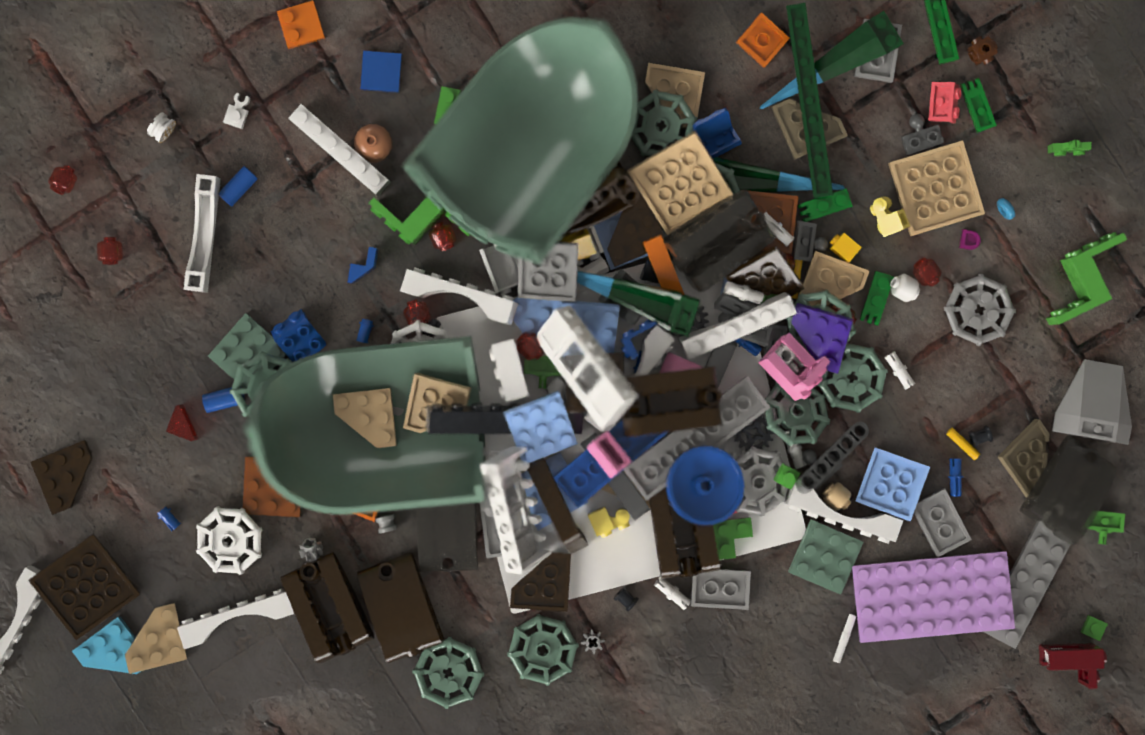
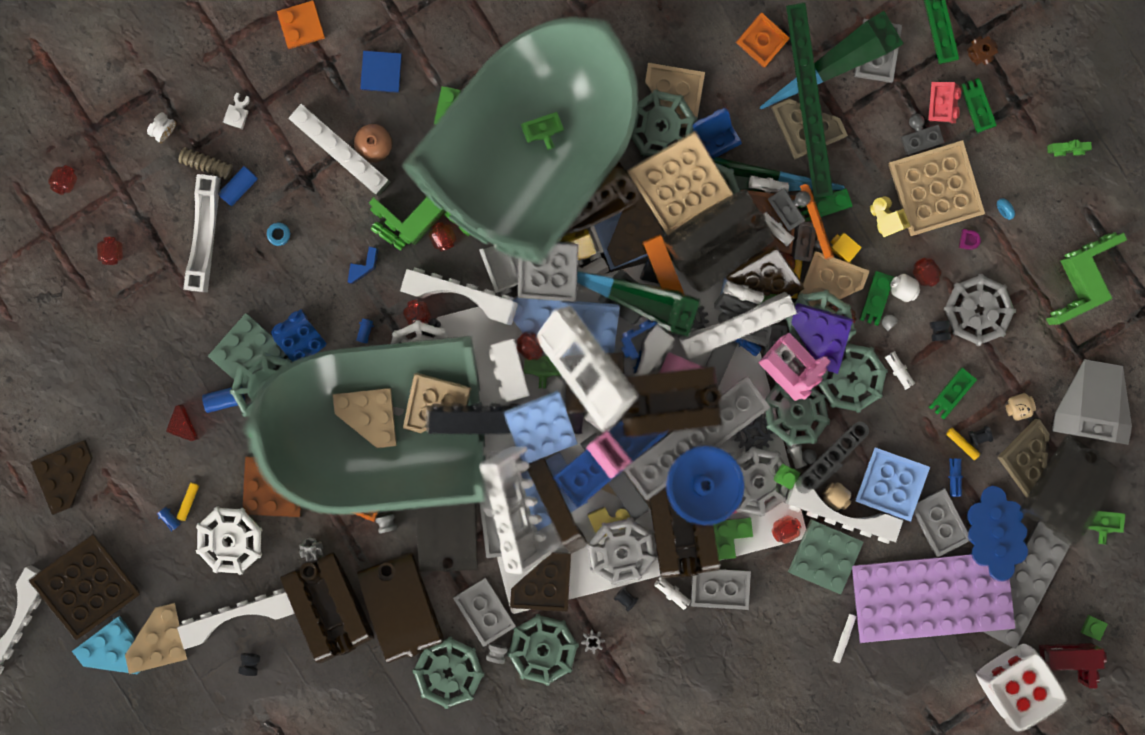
none -> yellow piece [176,482,200,521]
none -> dark tan piece [178,147,233,181]
none -> black wheel [238,653,260,676]
none -> dark azure piece [266,222,290,246]
none -> bright green axle [371,222,406,250]
none -> light grey plate [453,577,516,647]
none -> light grey wheel [486,644,508,664]
none -> bright green plate [521,112,564,150]
none -> light grey plate [586,517,657,585]
none -> white pin [749,176,789,193]
none -> dark grey plate [768,188,811,231]
none -> clear red head [771,515,801,544]
none -> orange tile [800,184,834,260]
none -> light grey hinge [882,315,899,331]
none -> green hinge [929,368,977,419]
none -> black wheel [930,320,951,341]
none -> blue plate [967,486,1028,582]
none -> white piece [976,644,1067,731]
none -> tan head [1005,393,1036,421]

